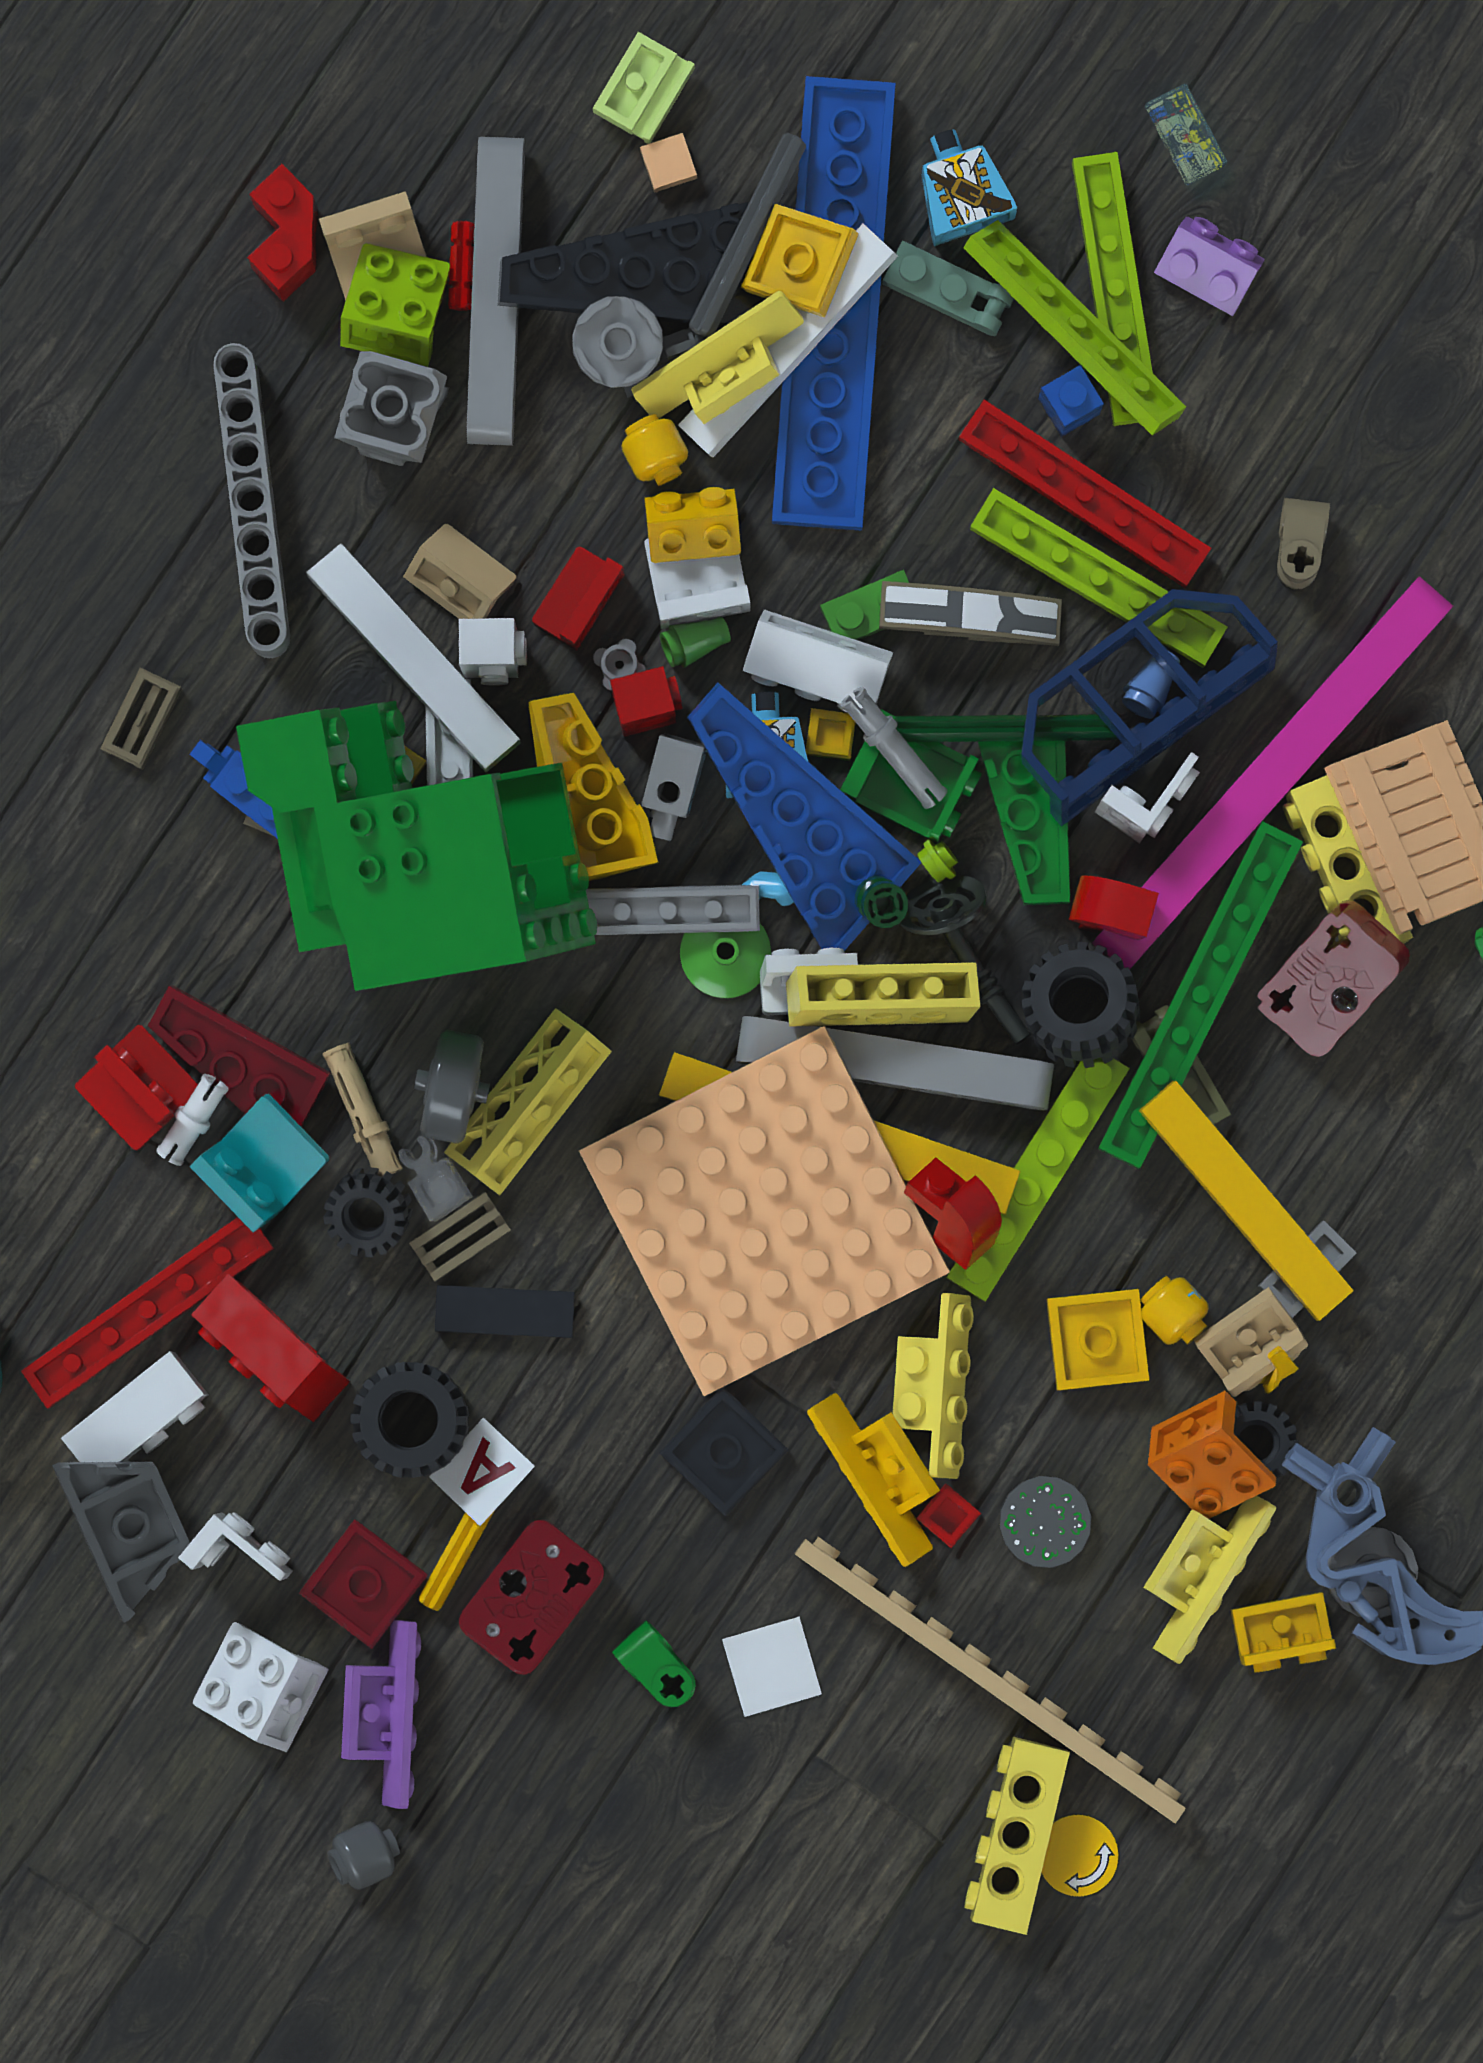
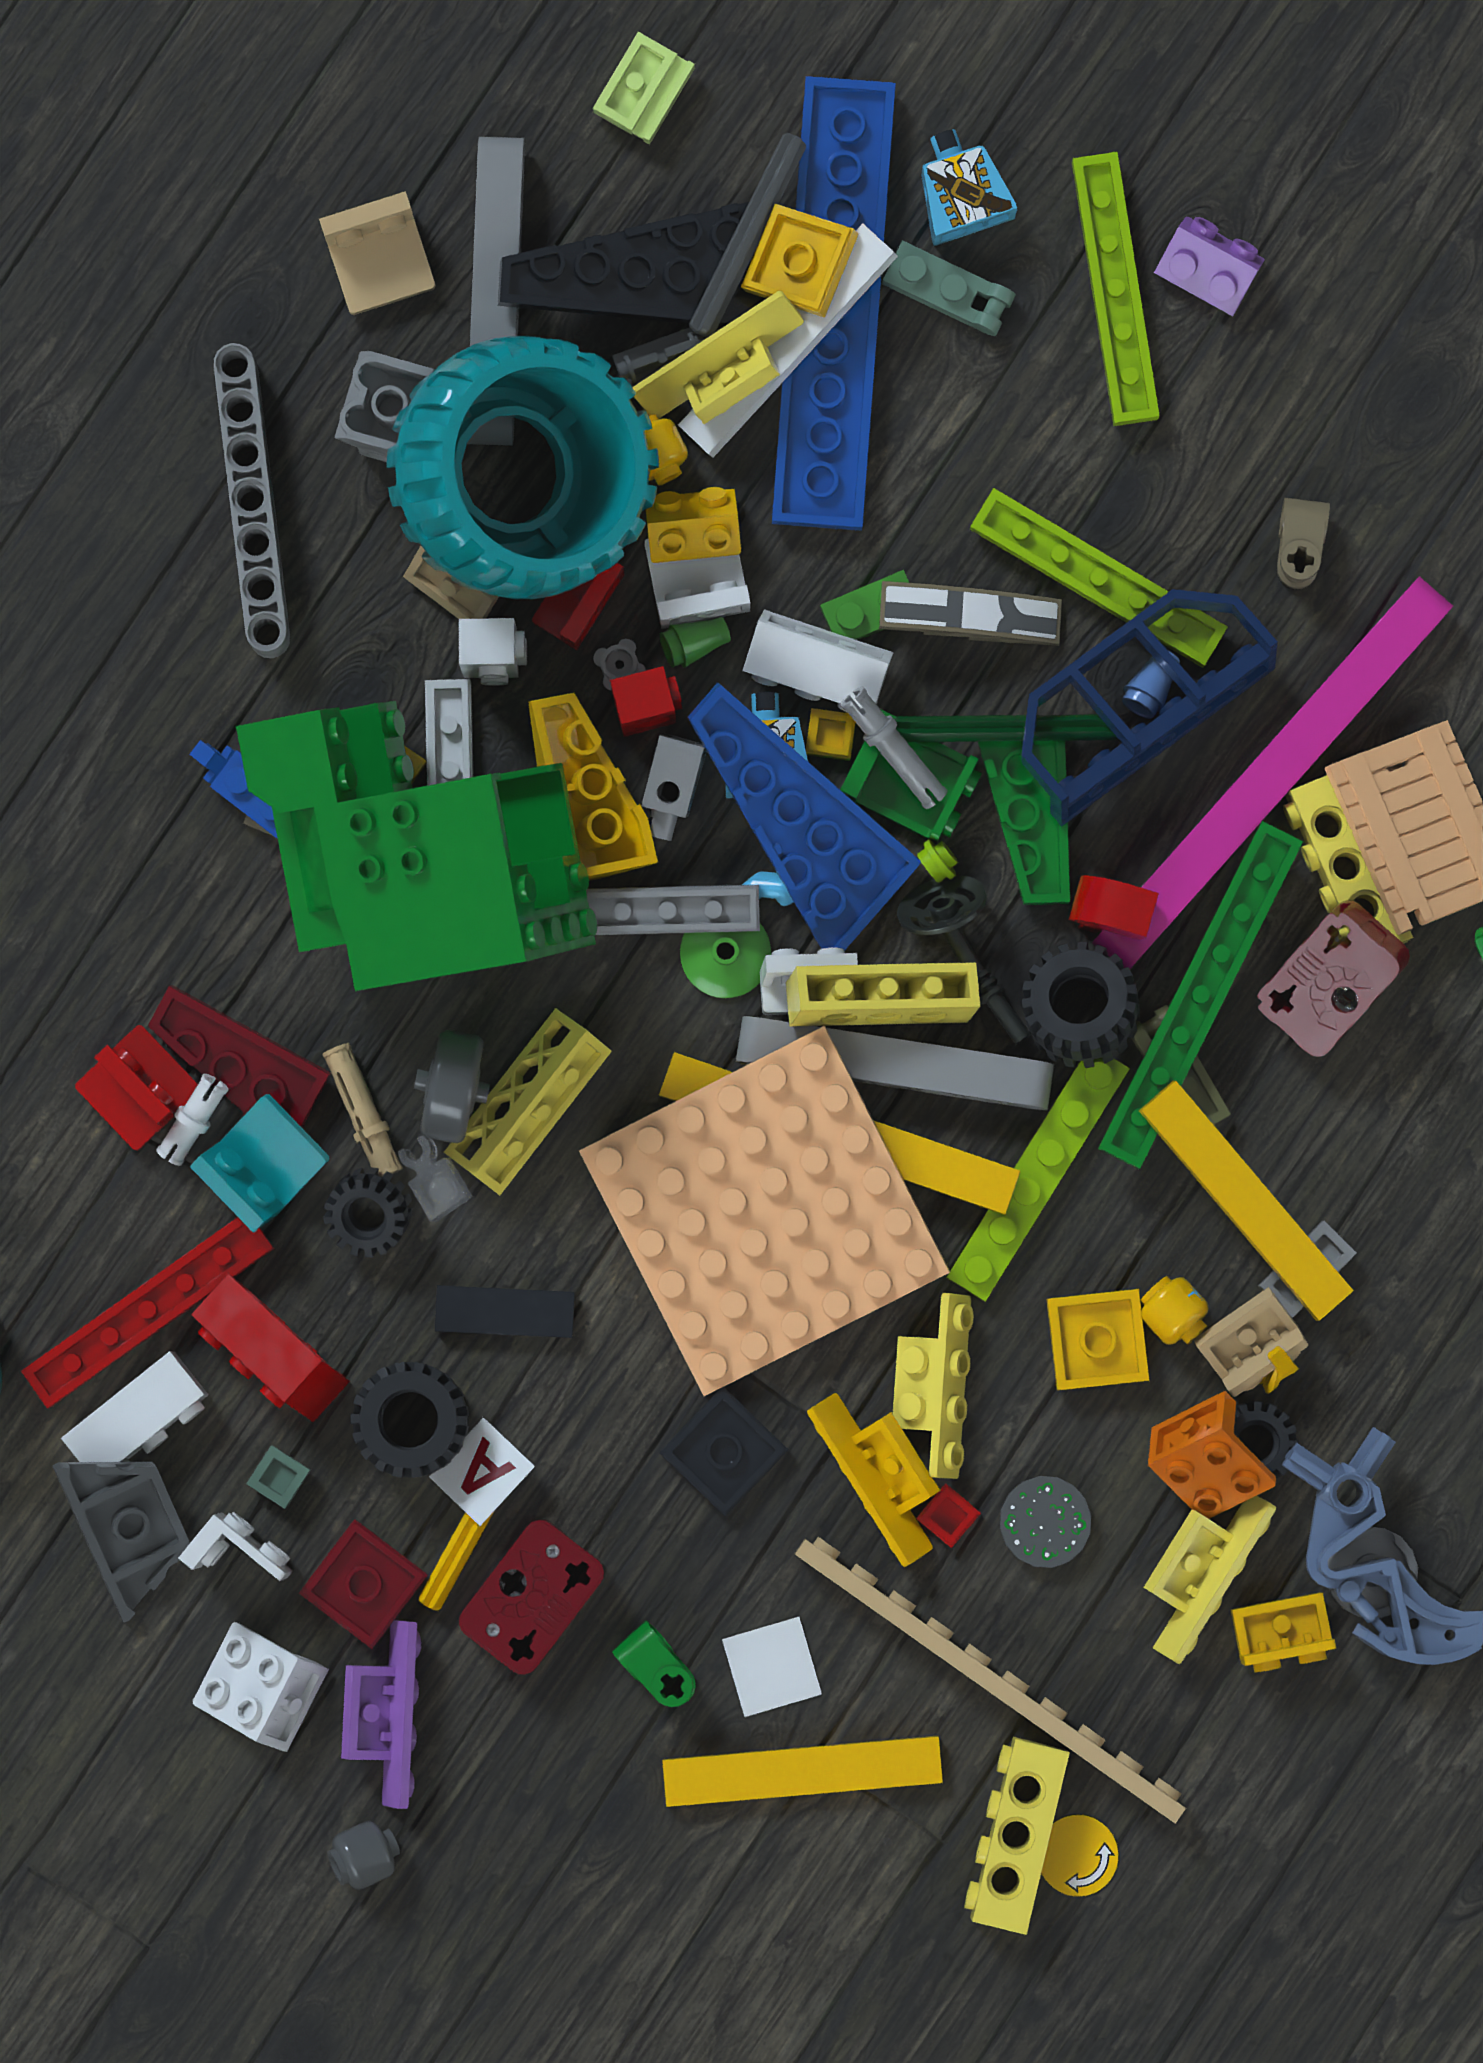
dark tan tile [100,667,182,770] -> none
red brick [247,164,318,302] -> none
white tile [307,544,520,772] -> none
lime bracket [340,243,450,366] -> none
dark tan tile [409,1192,511,1282] -> none
red axle [448,221,475,311] -> none
light grey tile [572,296,663,388] -> none
light nougat tile [640,133,697,193] -> none
dark green wheel [855,876,908,928] -> none
red brick [904,1157,1002,1270] -> none
red plate [958,400,1211,588] -> none
lime plate [963,220,1186,435] -> none
blue brick [1038,365,1104,437] -> none
white bracket [1095,752,1200,843] -> none
clear light blue tile [1145,83,1227,185] -> none
none -> sand green plate [246,1445,311,1509]
none -> teal tyre [387,336,659,599]
none -> yellow tile [662,1736,943,1807]

